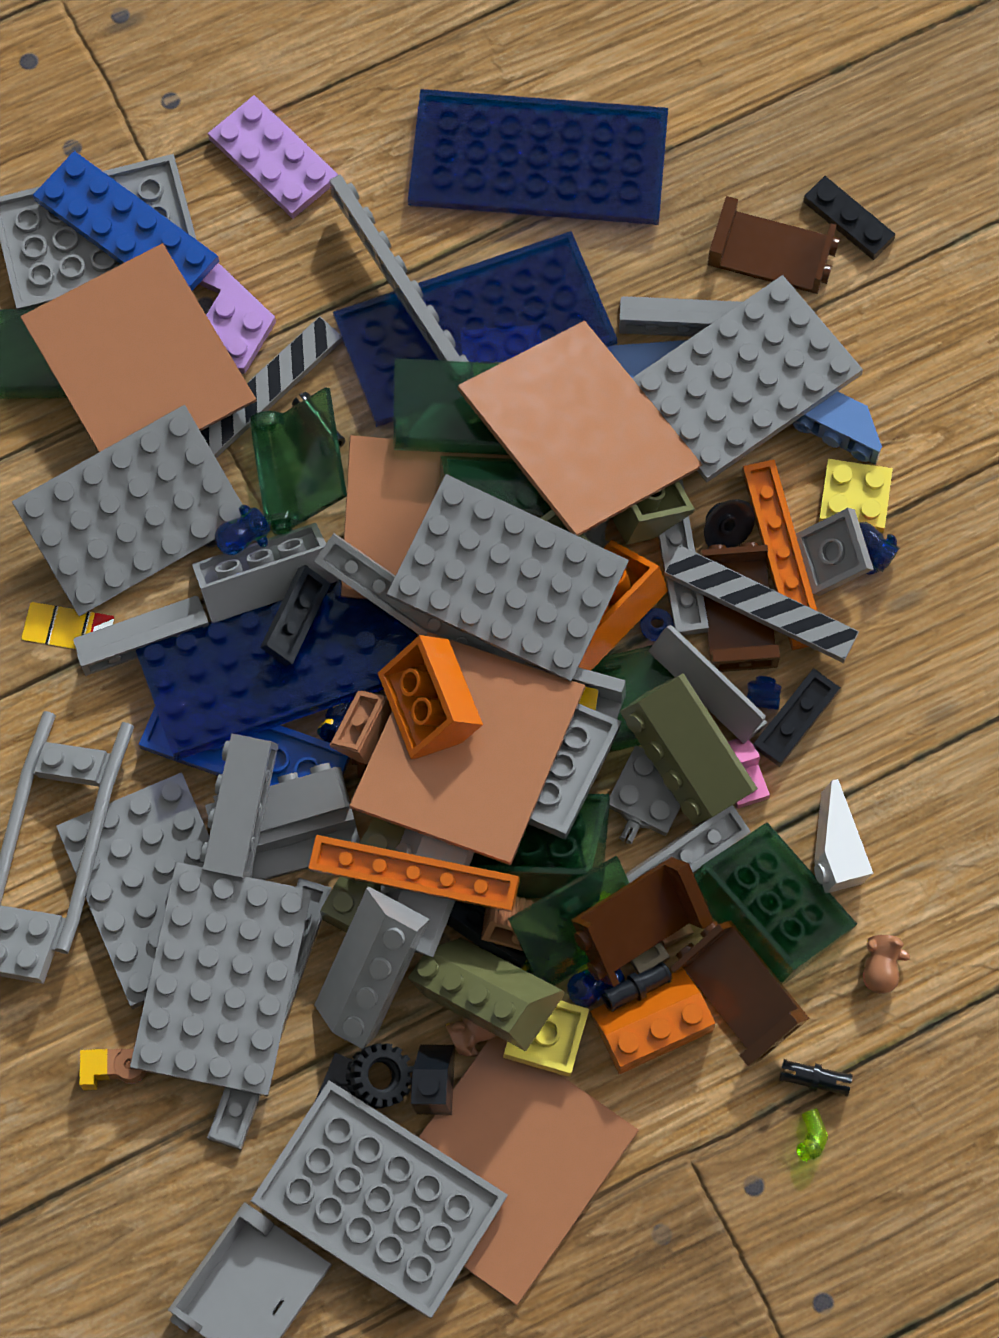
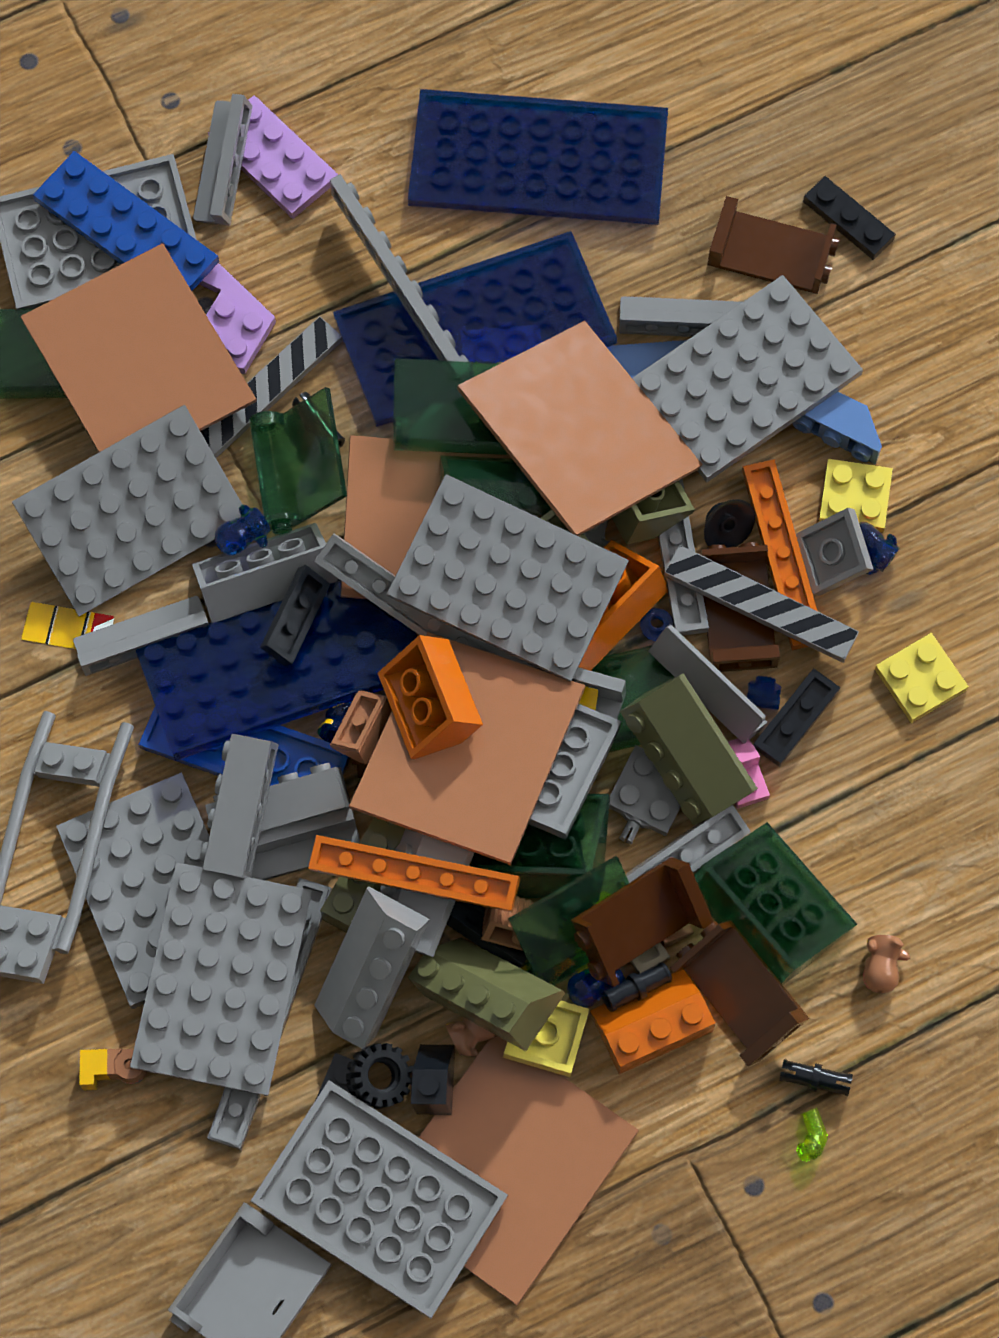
white slope [814,779,873,893] -> none
none -> light grey panel [193,94,253,226]
none -> light yellow plate [874,633,969,723]

